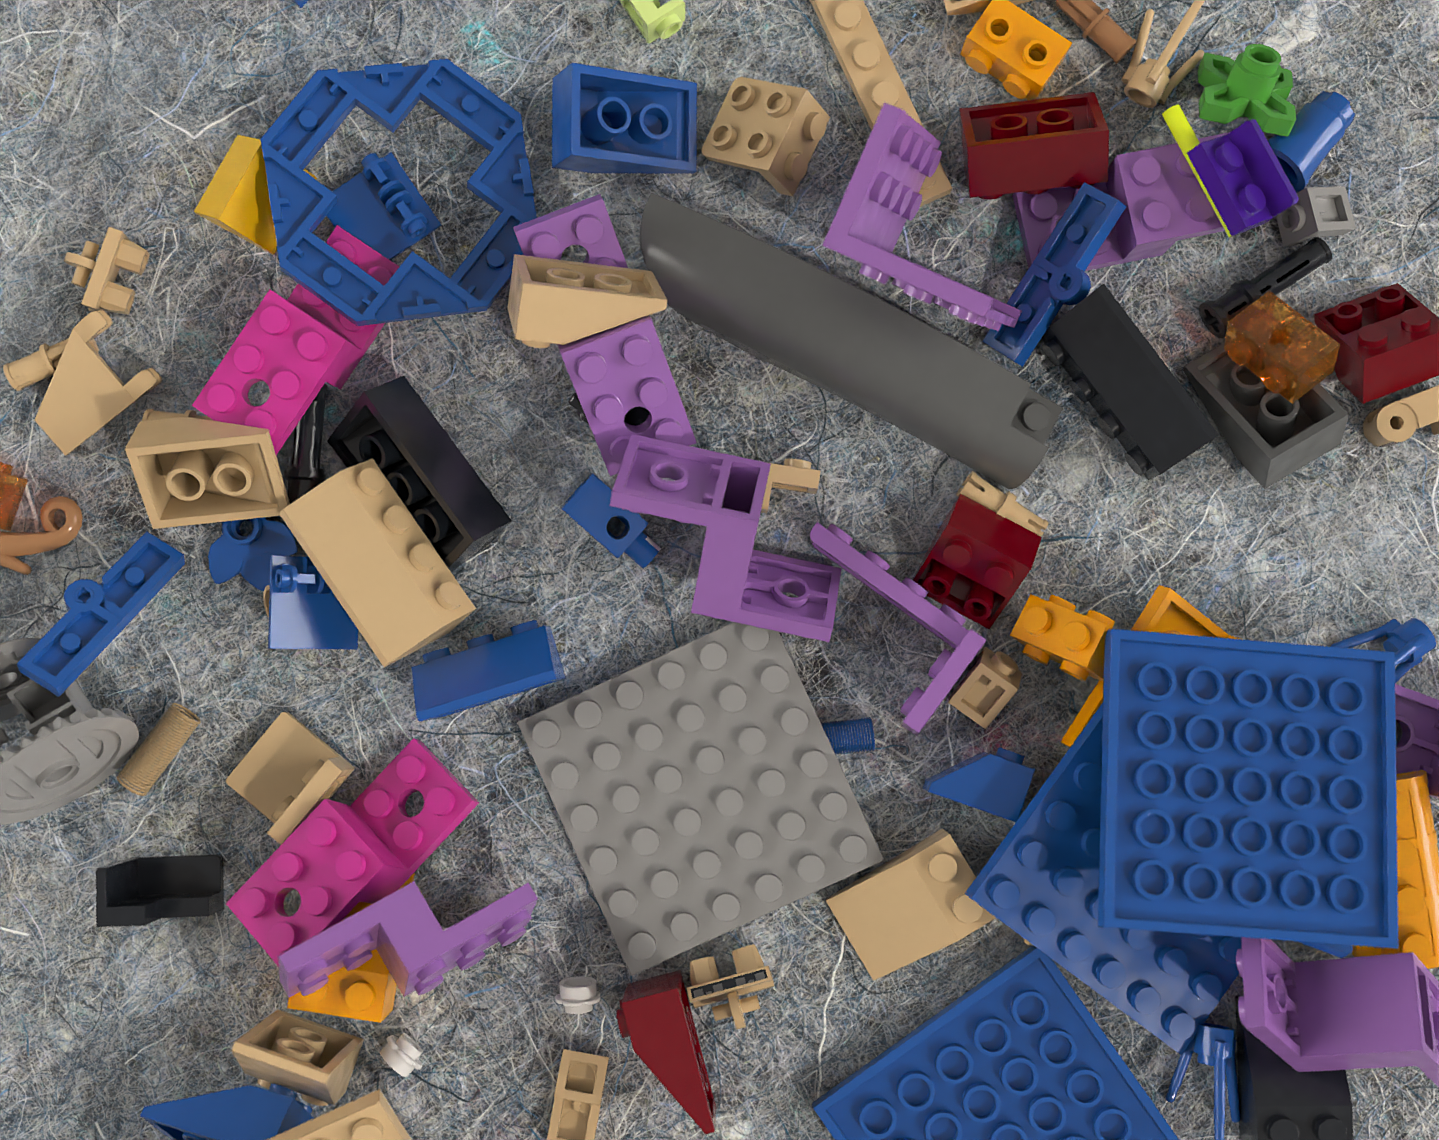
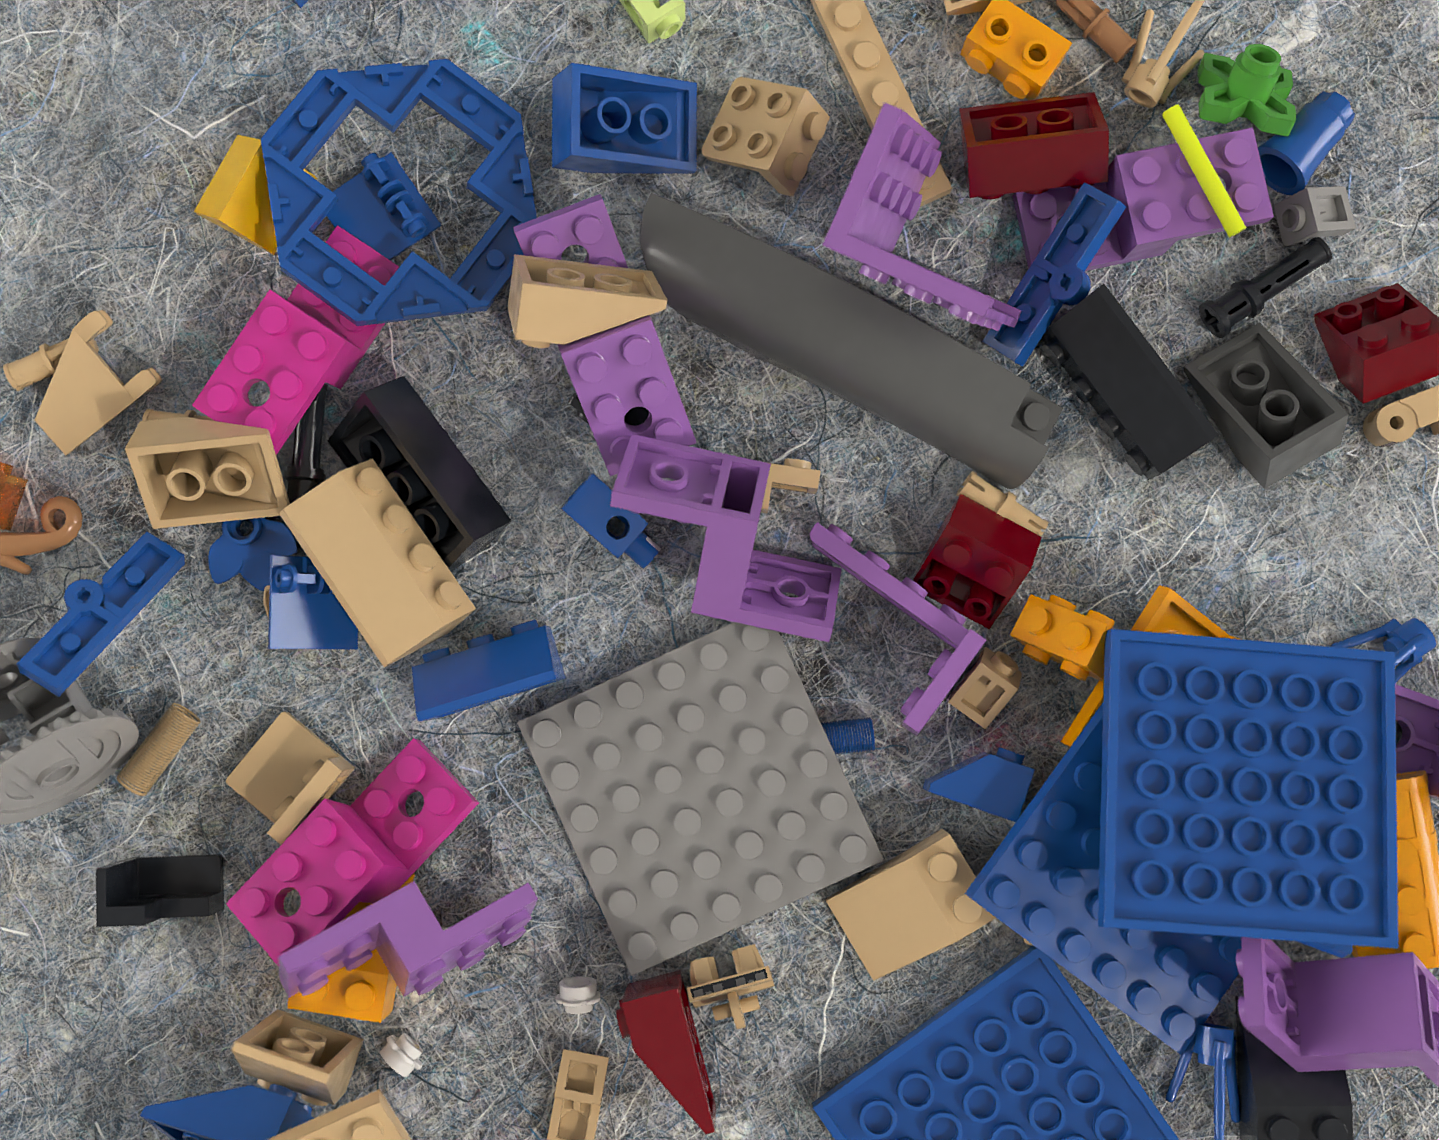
tan hips [64,227,150,315] -> none
dark purple bracket [1187,119,1299,236] -> none
clear orange brick [1224,291,1340,404] -> none

